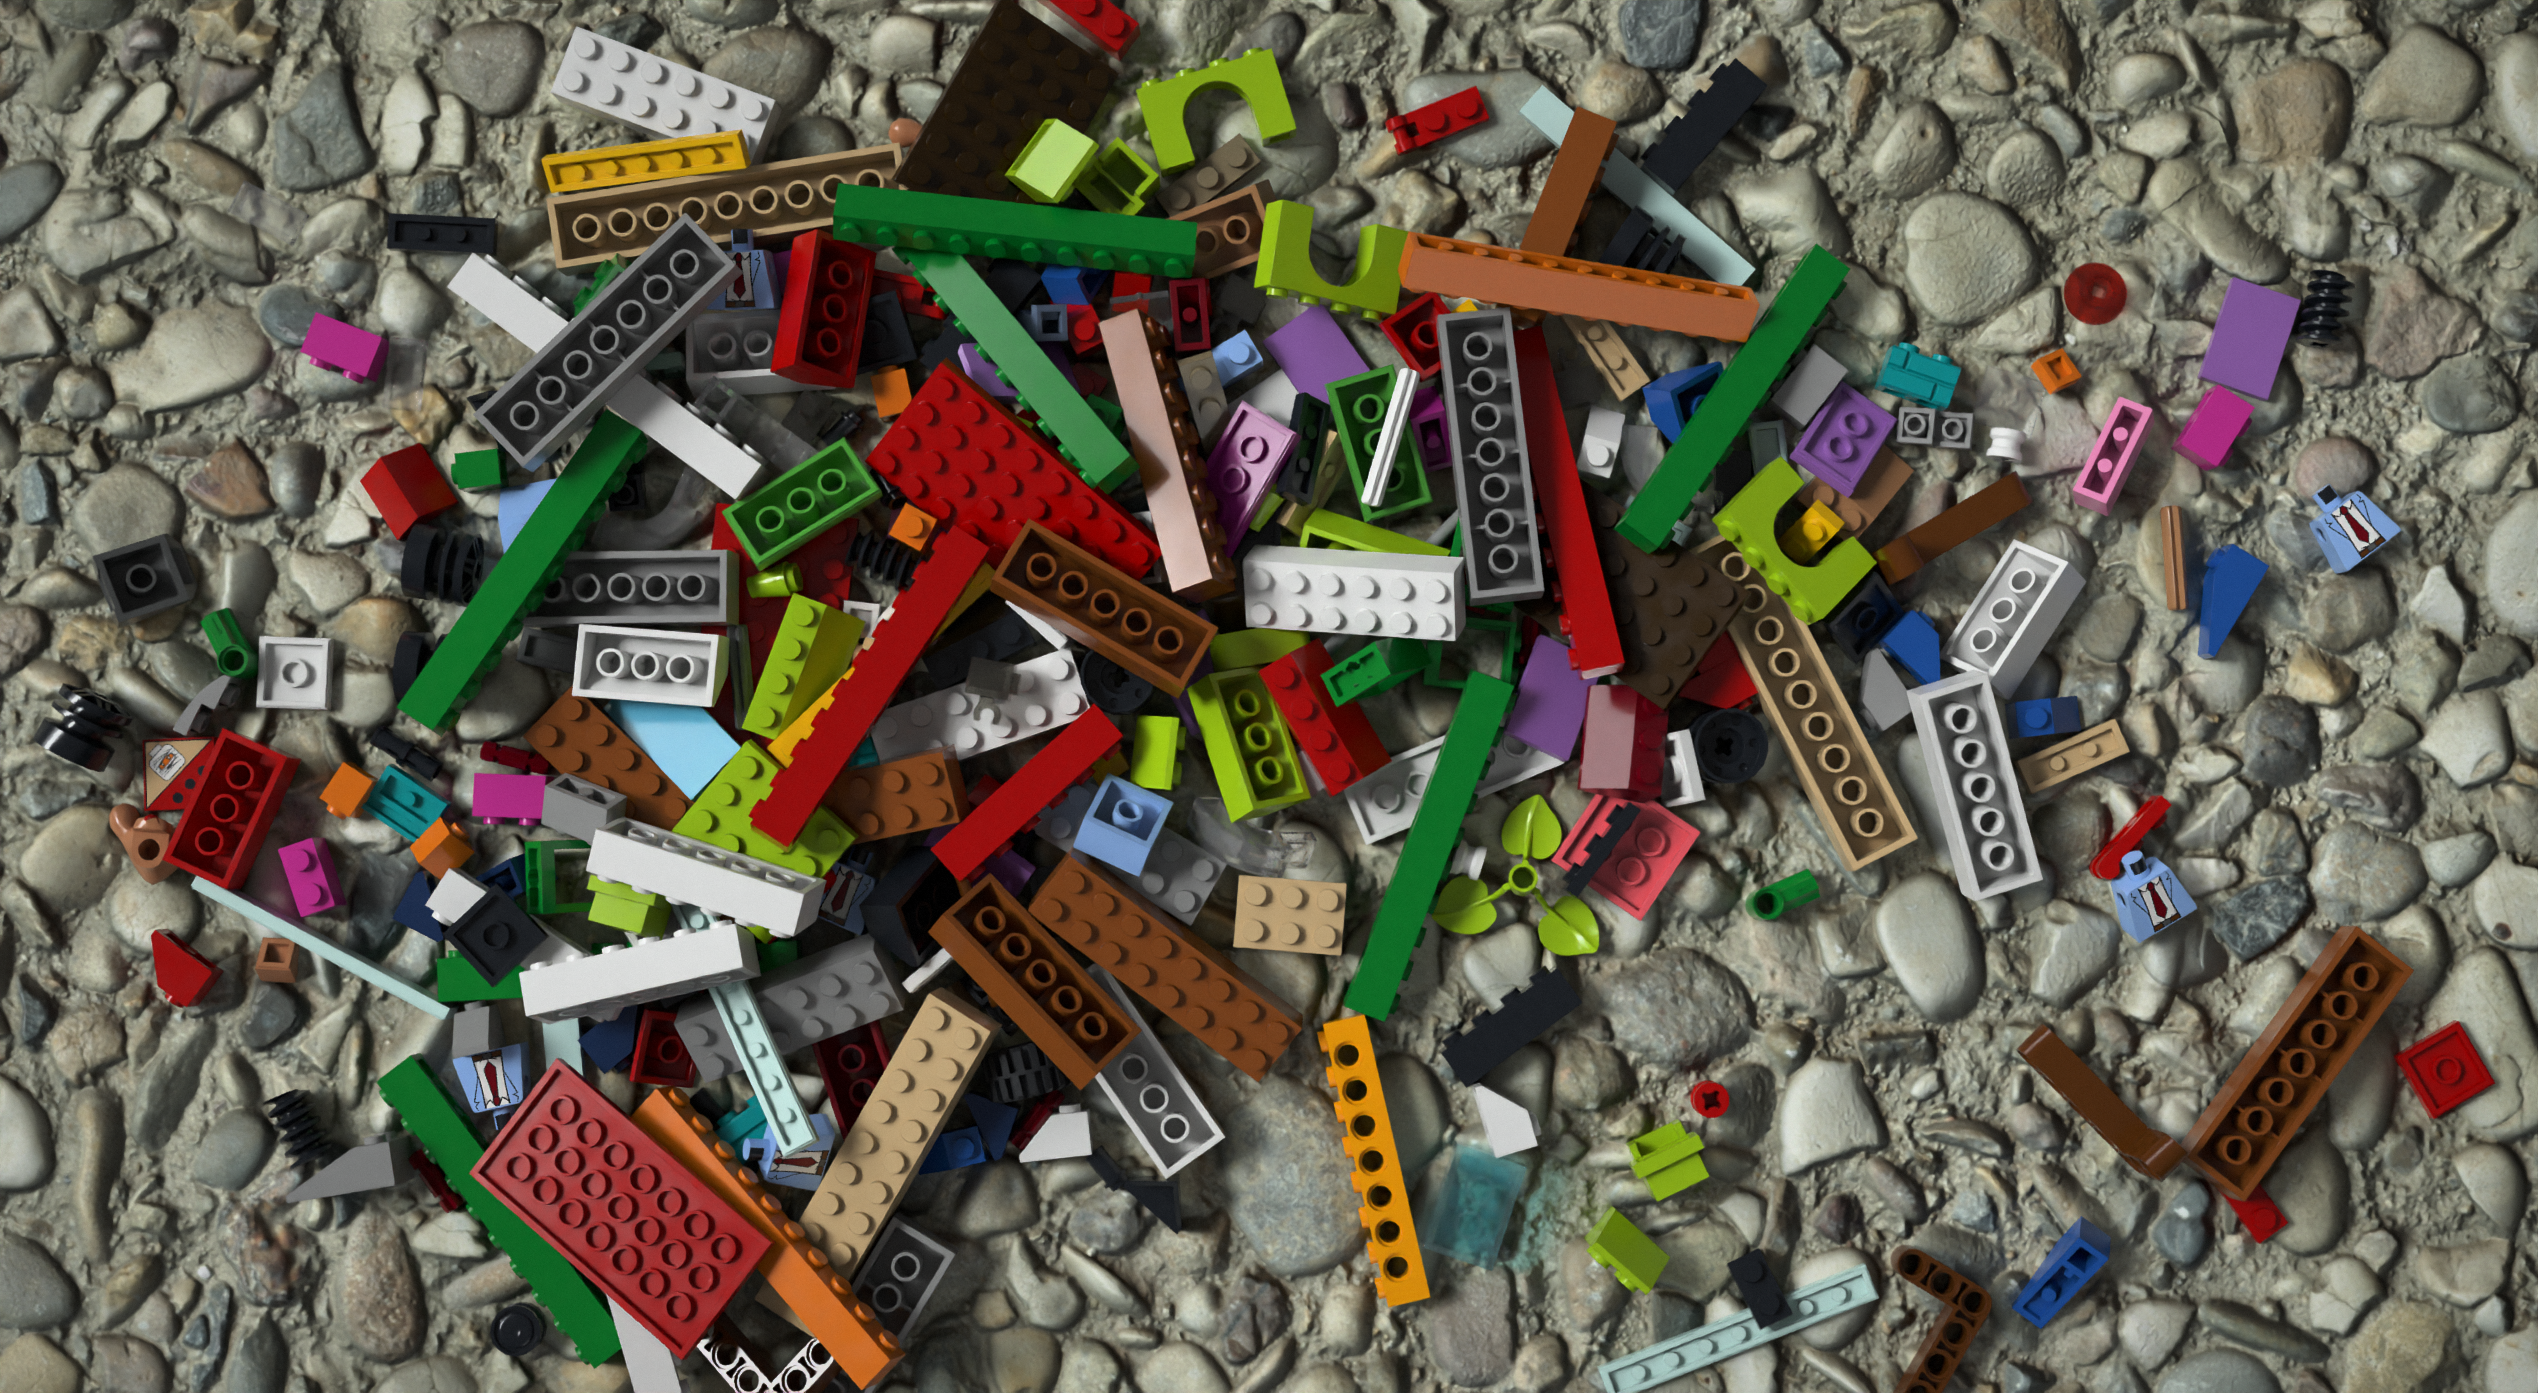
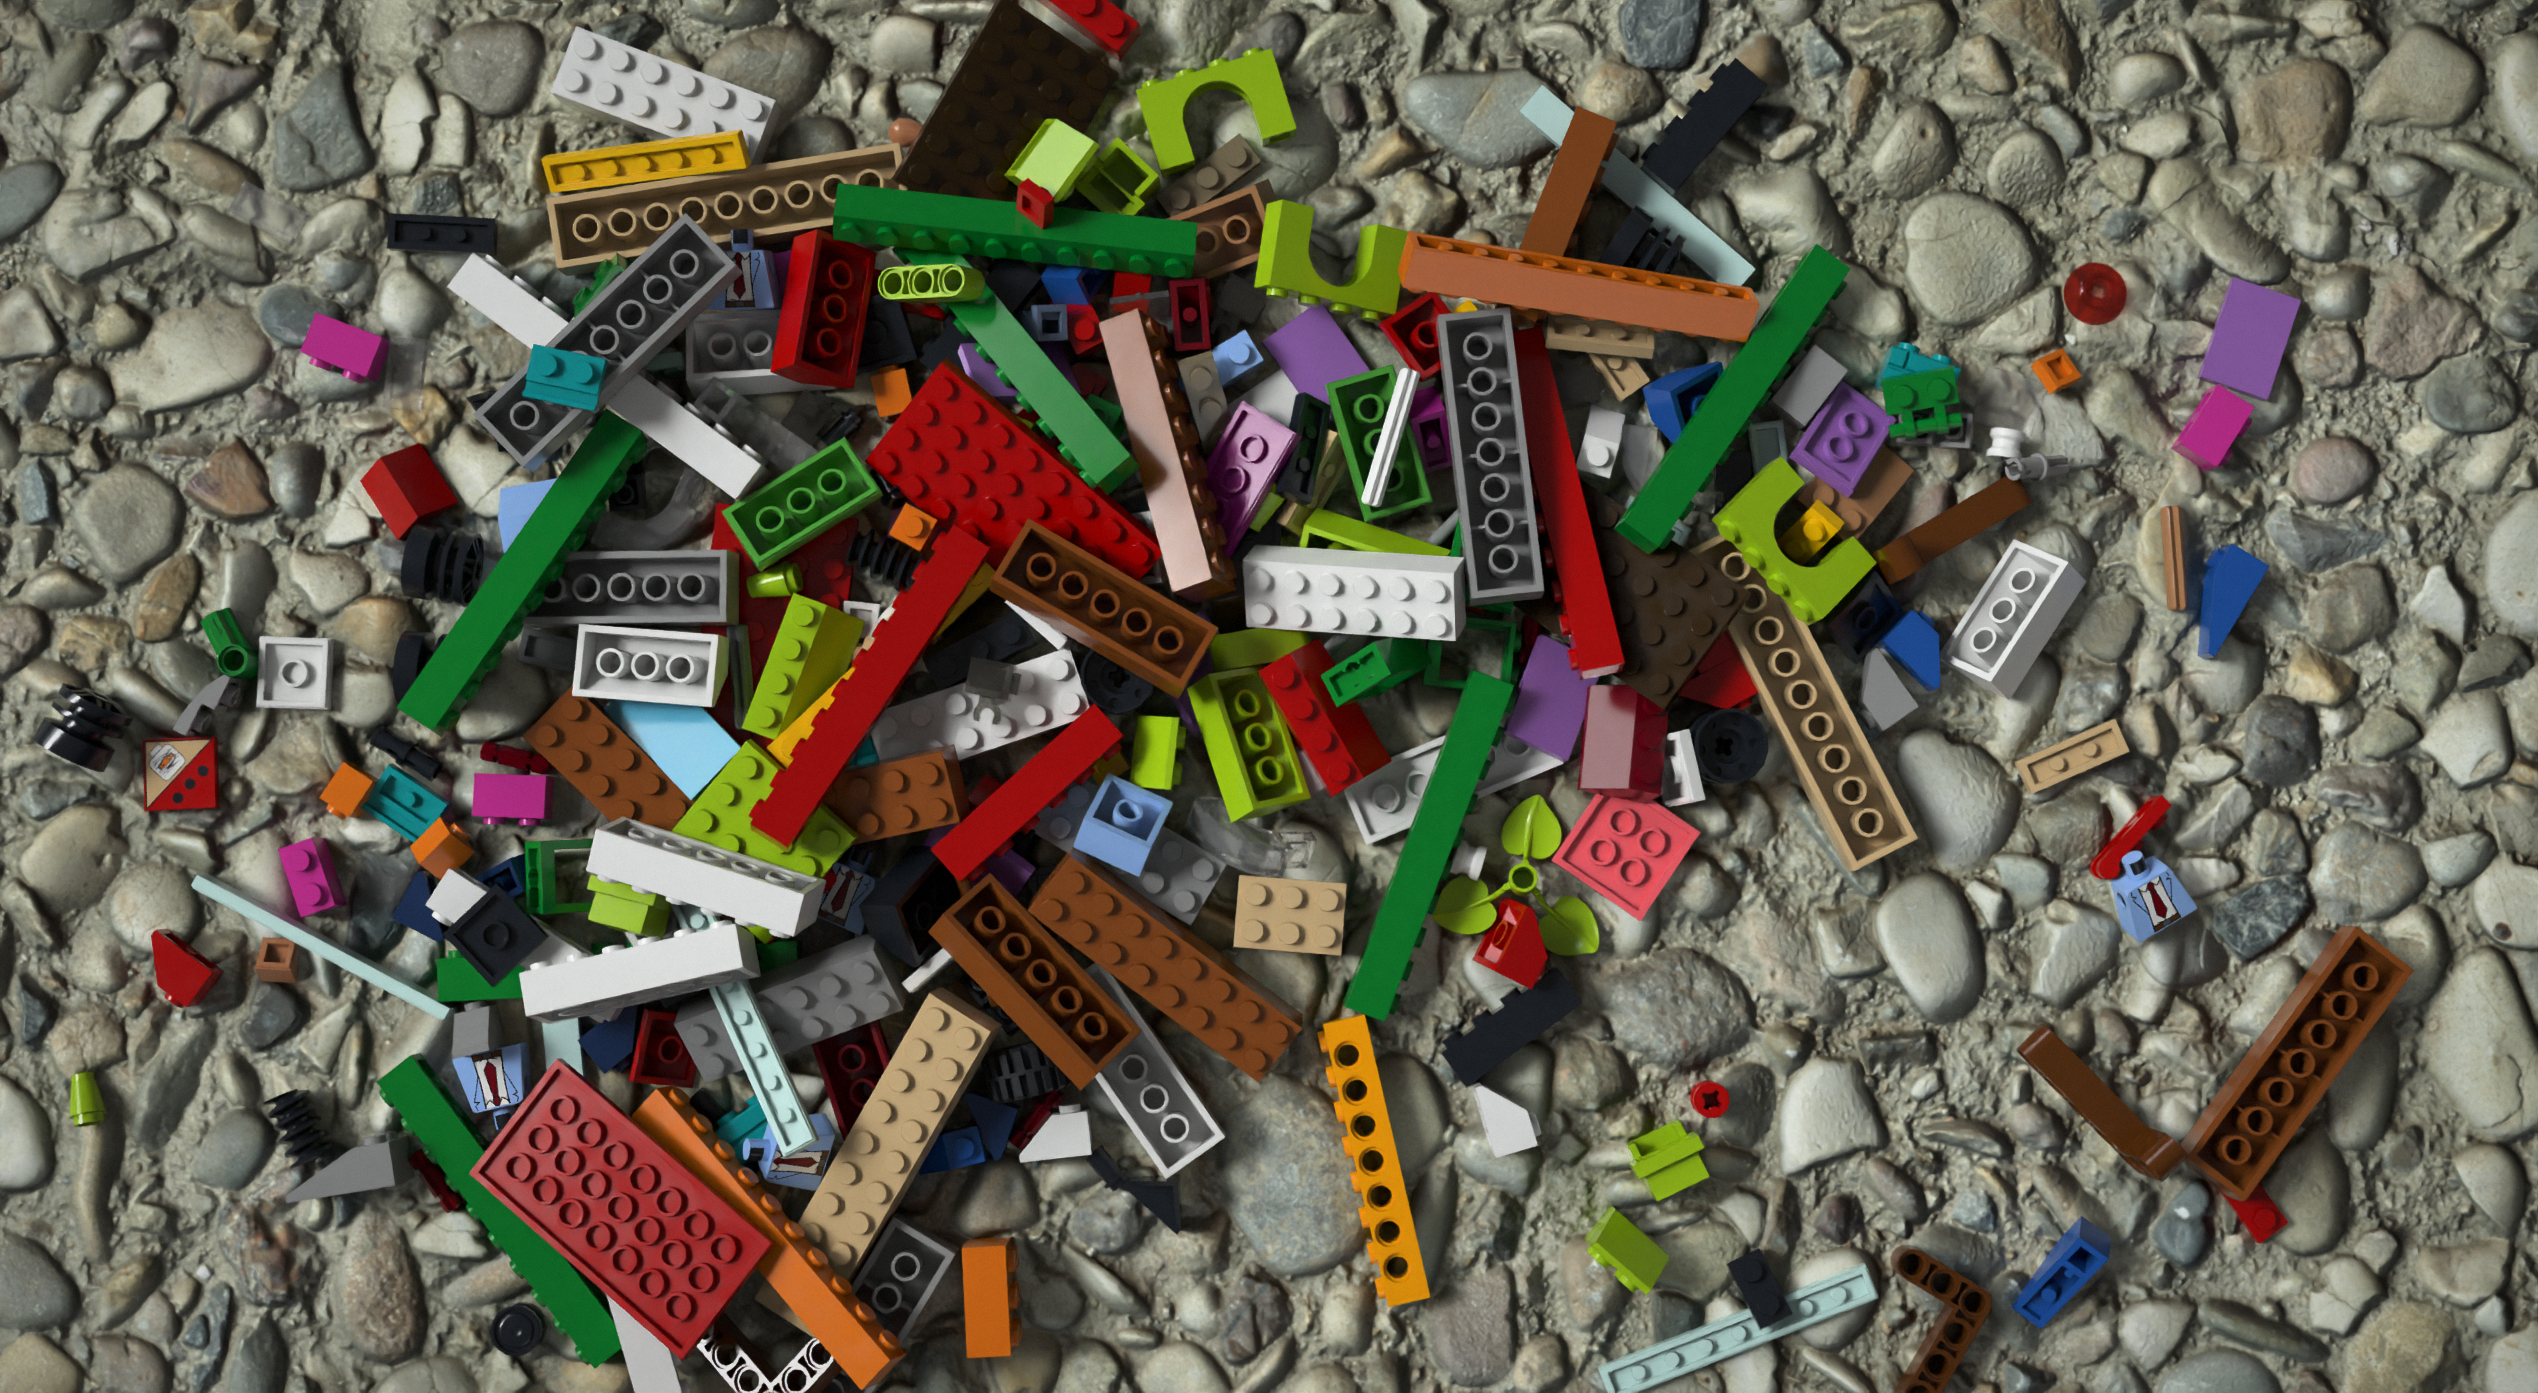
dark grey slope [92,534,198,628] -> none
nougat head [109,803,179,885] -> none
red slope [162,728,302,889] -> none
green brick [451,448,509,493] -> none
light grey brick [541,773,627,846] -> none
red plate [1385,86,1489,156] -> none
clear light blue brick [1421,1140,1527,1271] -> none
black plate [1562,802,1641,898] -> none
green piece [1745,869,1821,921] -> none
white brick [1906,670,2043,901] -> none
blue slope [2005,696,2081,739] -> none
bright pink brick [2073,396,2154,516] -> none
black piece [2296,269,2355,348] -> none
light blue torso [2309,484,2401,574] -> none
red tile [2393,1020,2495,1119] -> none
none -> lime cone [69,1072,107,1127]
none -> teal plate [522,344,608,413]
none -> lime beam [878,264,985,304]
none -> orange brick [962,1237,1023,1358]
none -> red plate [1016,178,1055,229]
none -> red slope [1472,896,1548,990]
none -> tan plate [1545,313,1654,359]
none -> green plate [1880,366,1963,440]
none -> light grey axle [2005,453,2070,482]

